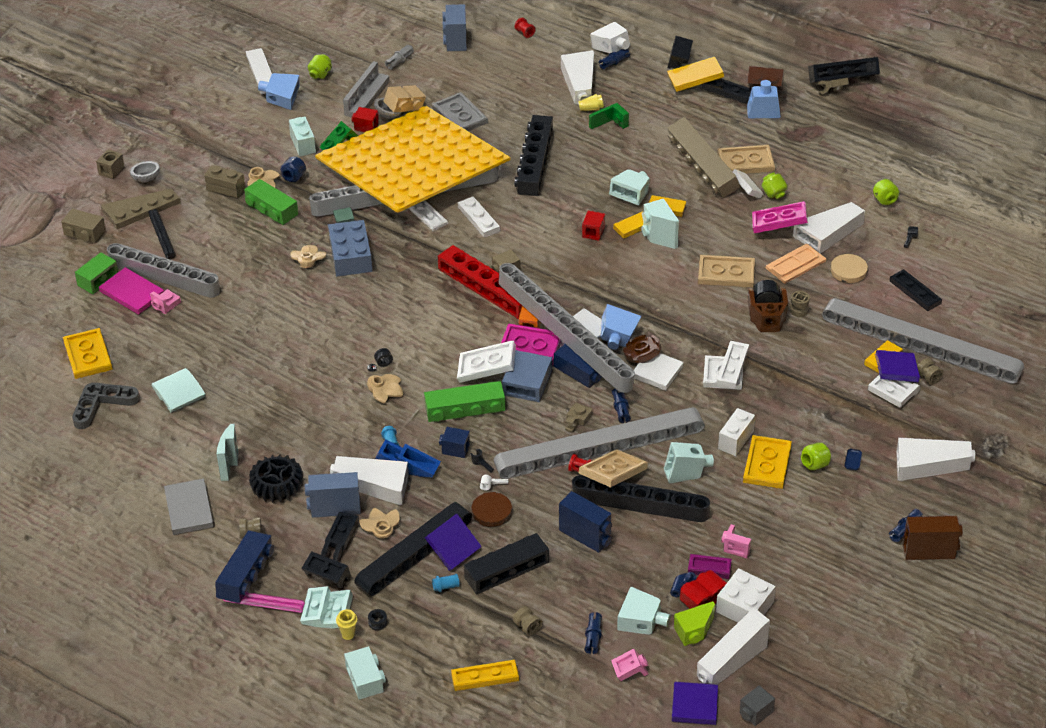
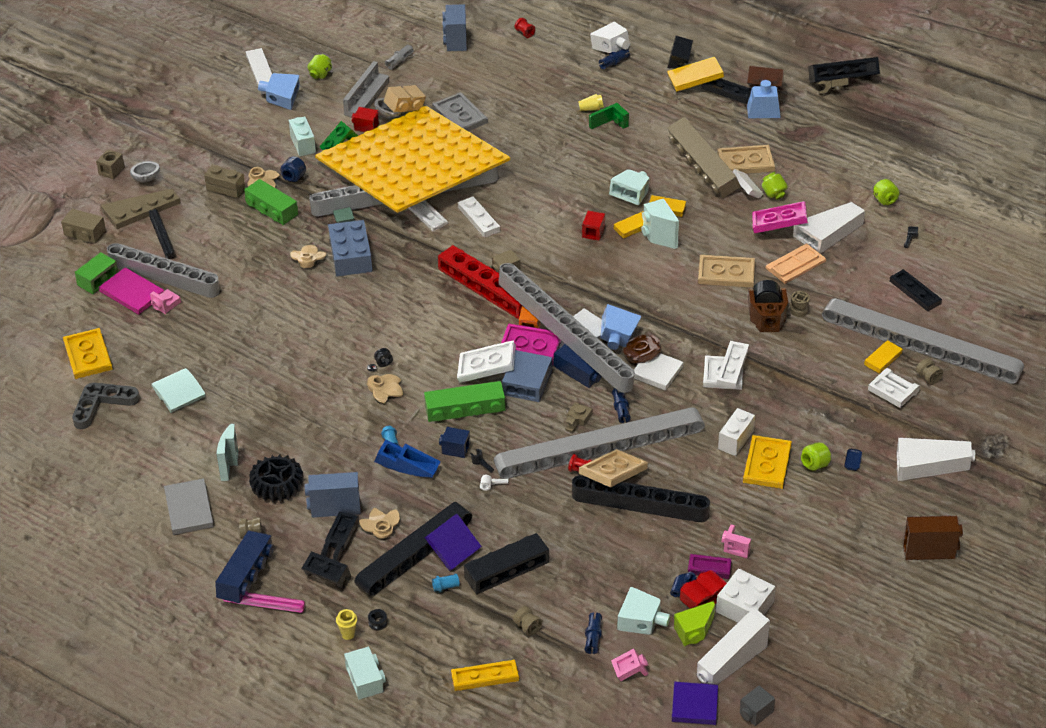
light aqua slope [300,586,353,628] -> none
white slope [330,456,409,505] -> none
reddish brown tile [471,492,512,527] -> none
black brick [514,115,553,196] -> none
dark blue brick [559,491,612,553] -> none
white slope [561,50,594,105] -> none
light aqua torso [664,442,714,483] -> none
tan tile [831,254,868,283] -> none
dark purple tile [875,350,920,382] -> none
dark blue pin [889,509,923,542] -> none

